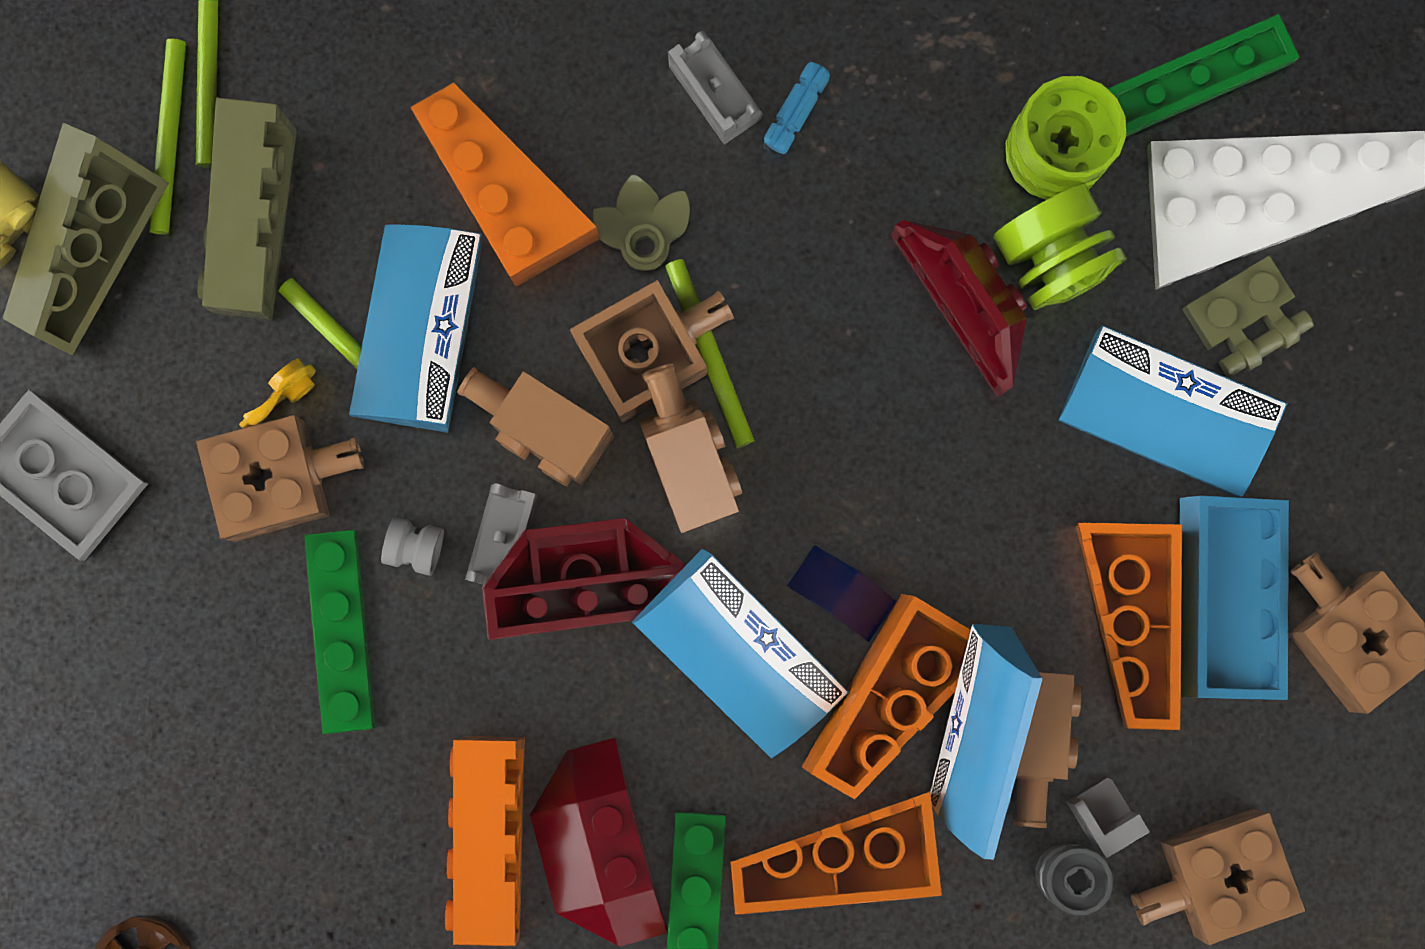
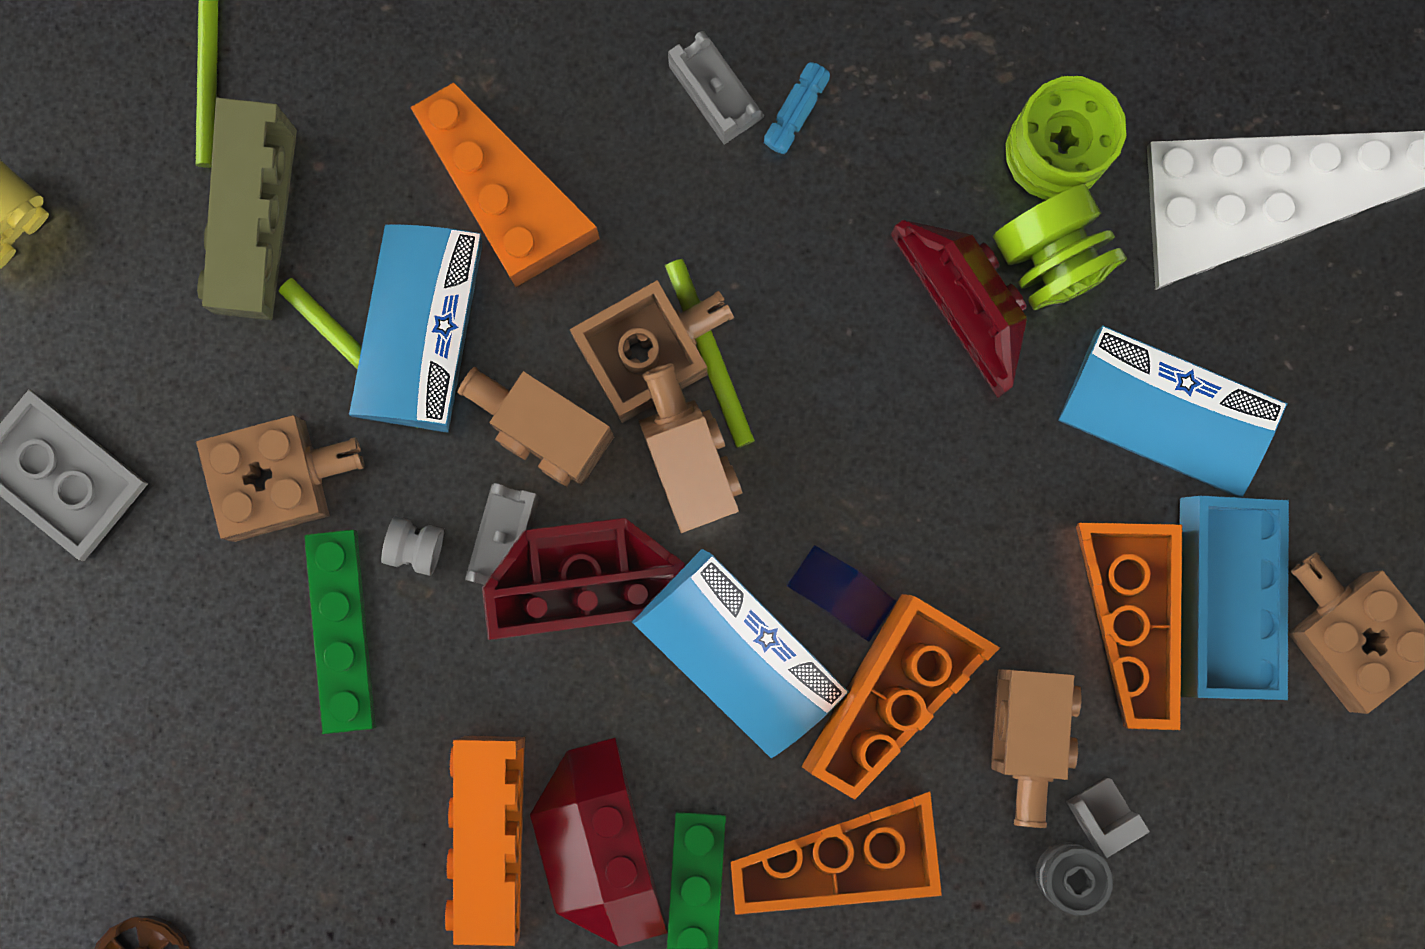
olive wedge [3,123,169,355] -> none
lime bar [149,39,186,235] -> none
yellow plate [239,358,316,428] -> none
olive plate [593,175,690,271] -> none
dark azure slope [930,624,1043,860] -> none
green plate [1108,14,1300,137] -> none
medium nougat brick [1131,808,1305,945] -> none
olive plate [1182,256,1314,378] -> none

